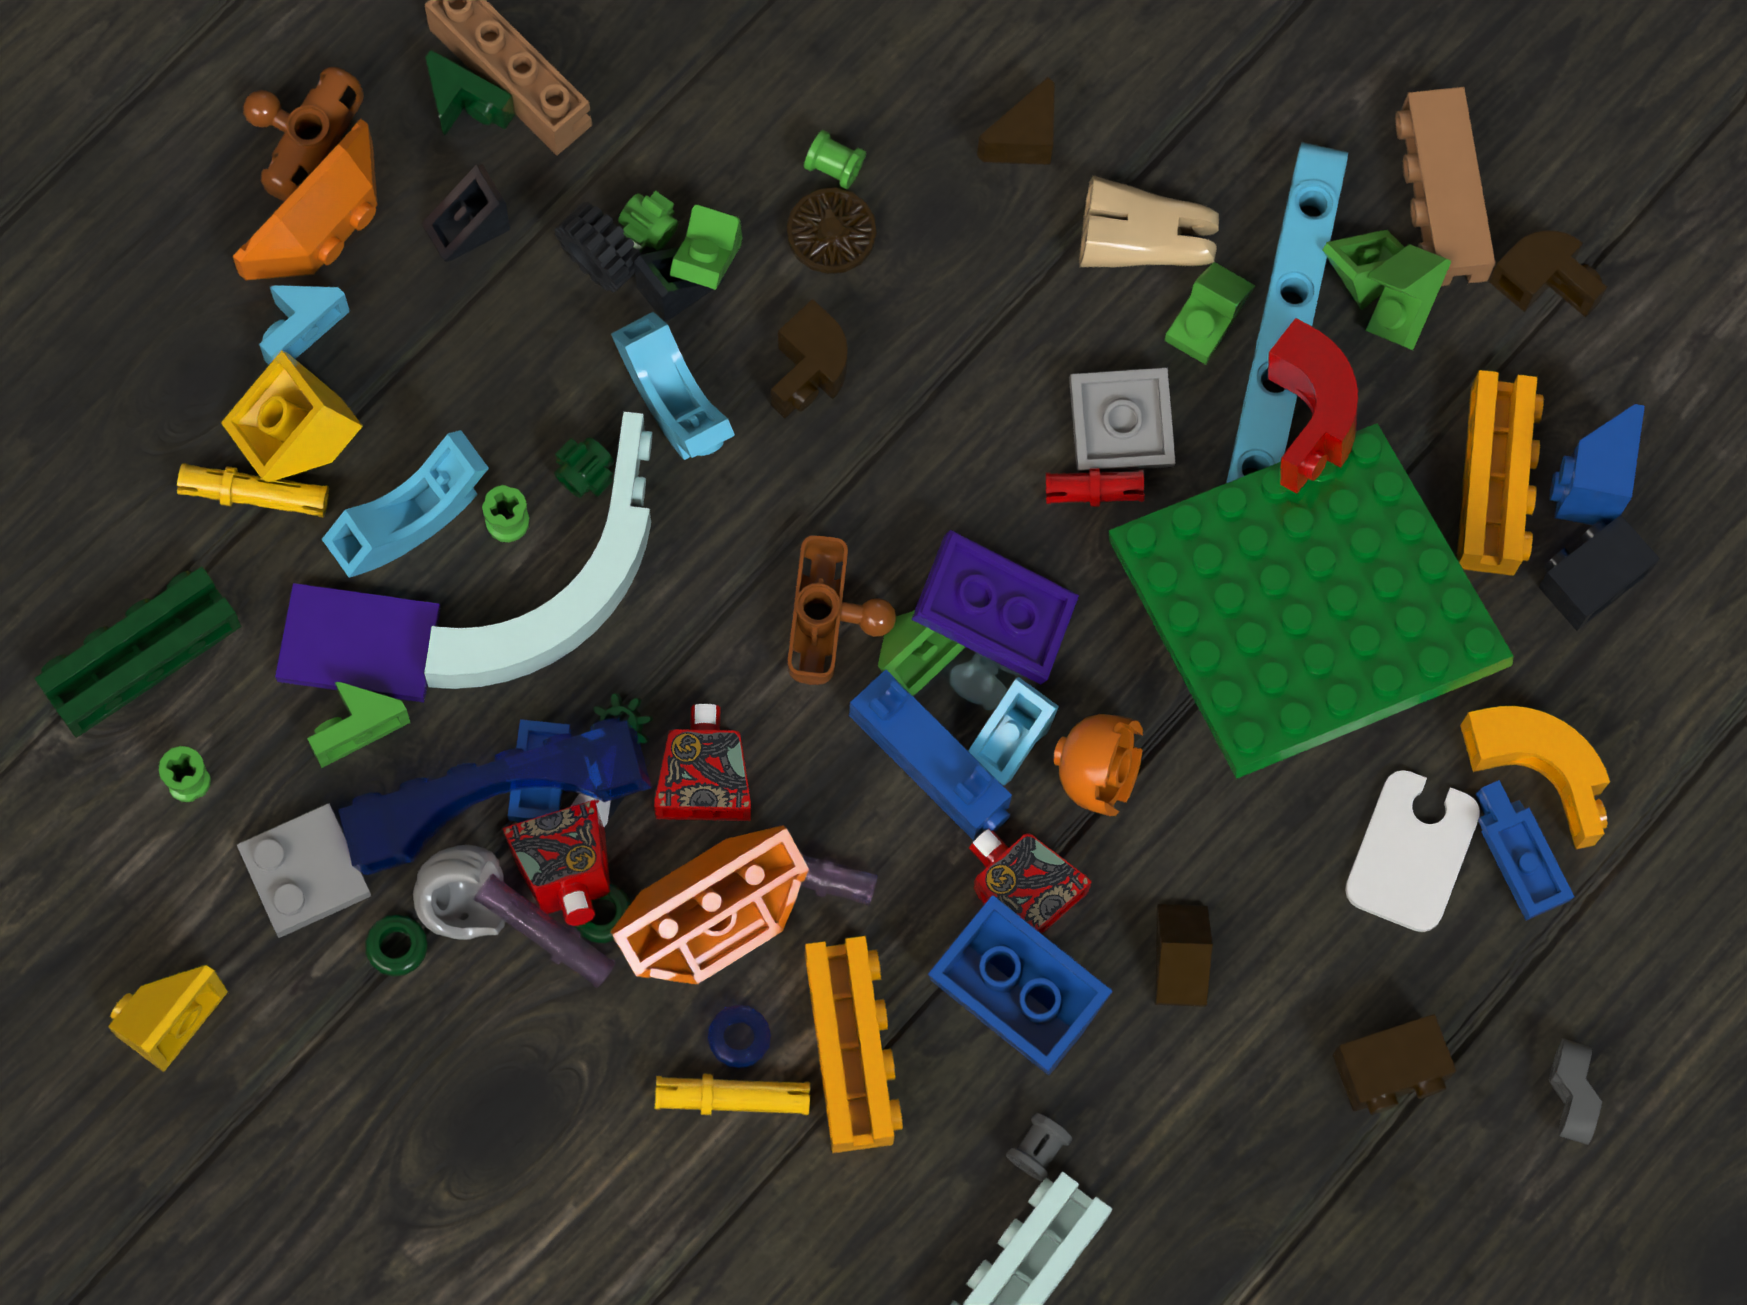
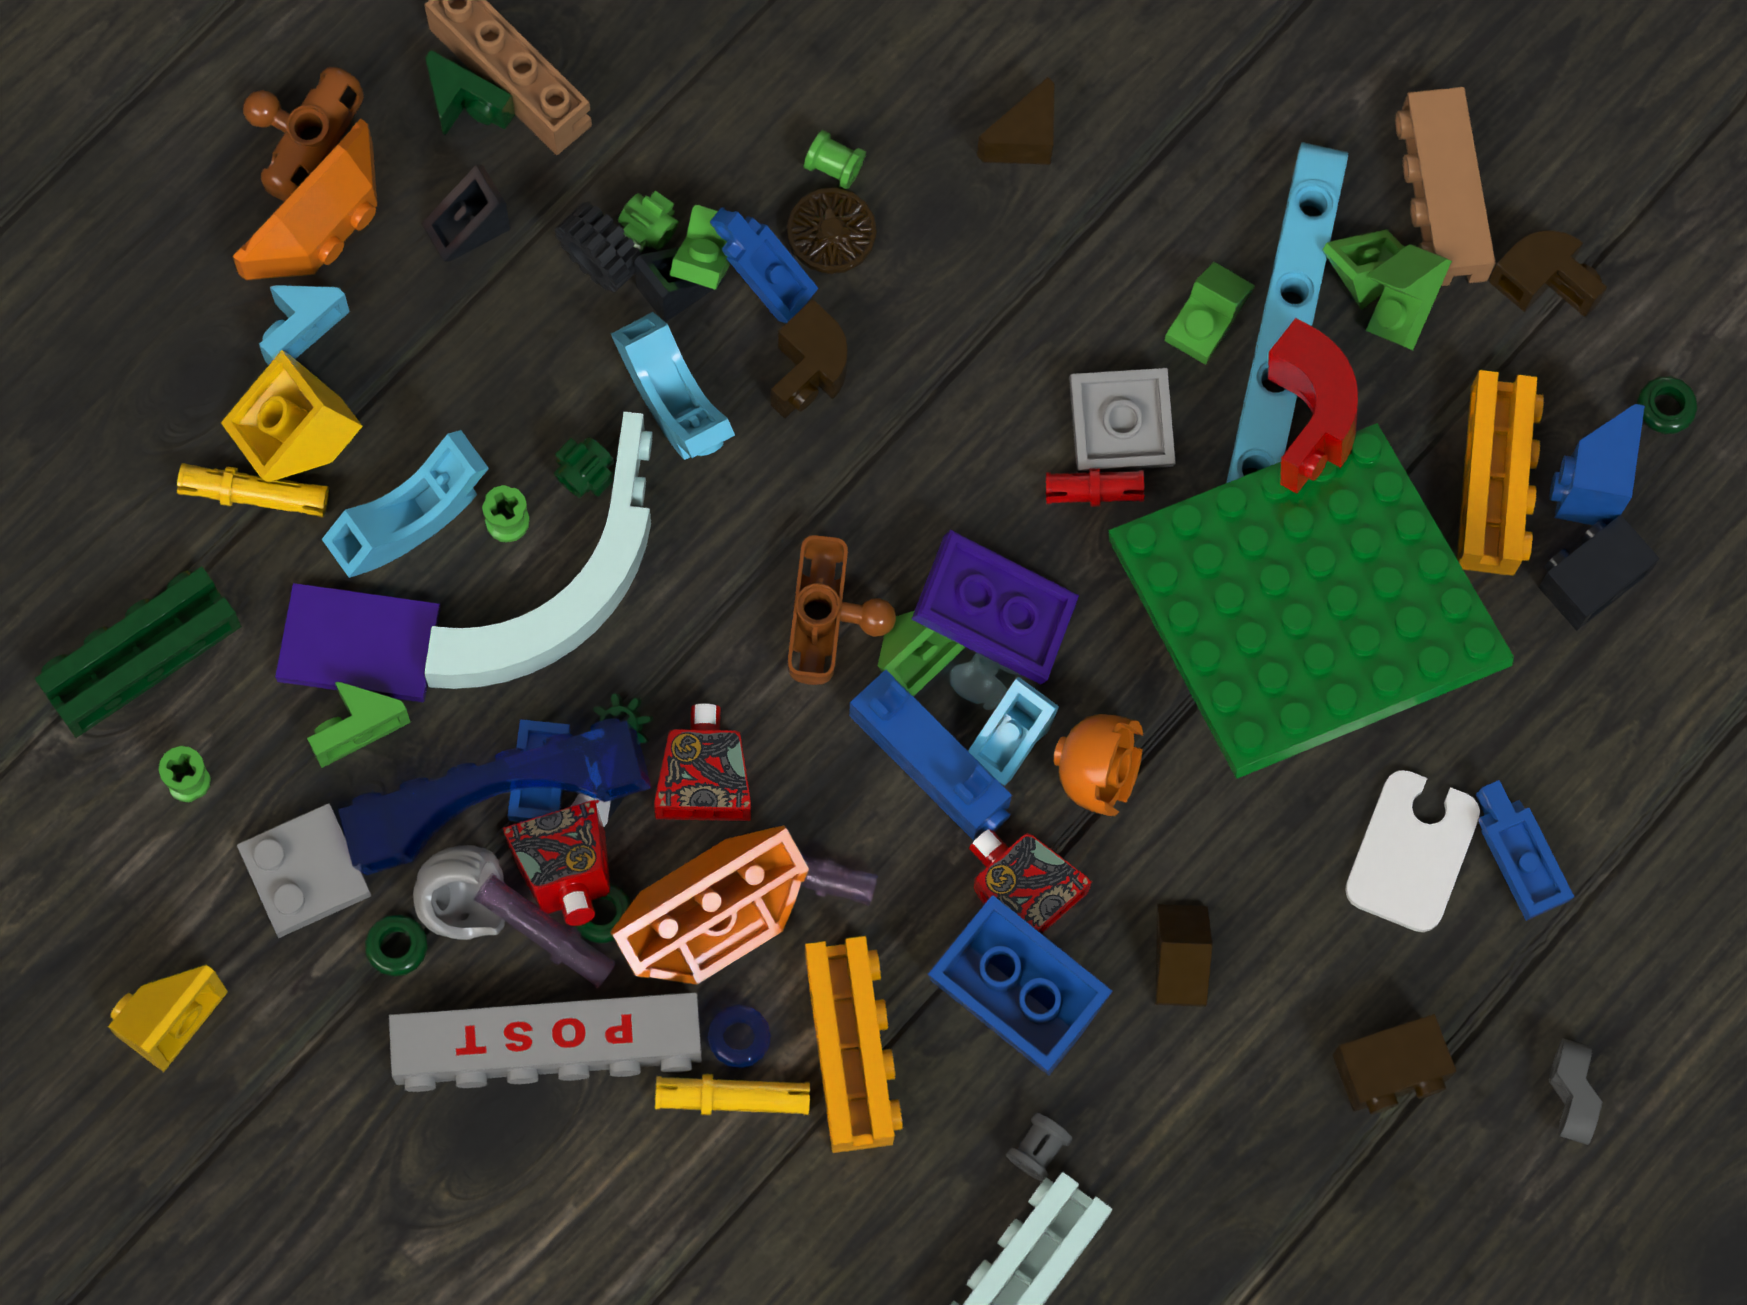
tan piece [1079,176,1219,267] -> none
light orange arch [1460,706,1610,849] -> none
none -> light grey brick [389,993,702,1092]
none -> blue hinge [710,208,818,323]
none -> dark green piece [1637,376,1698,434]

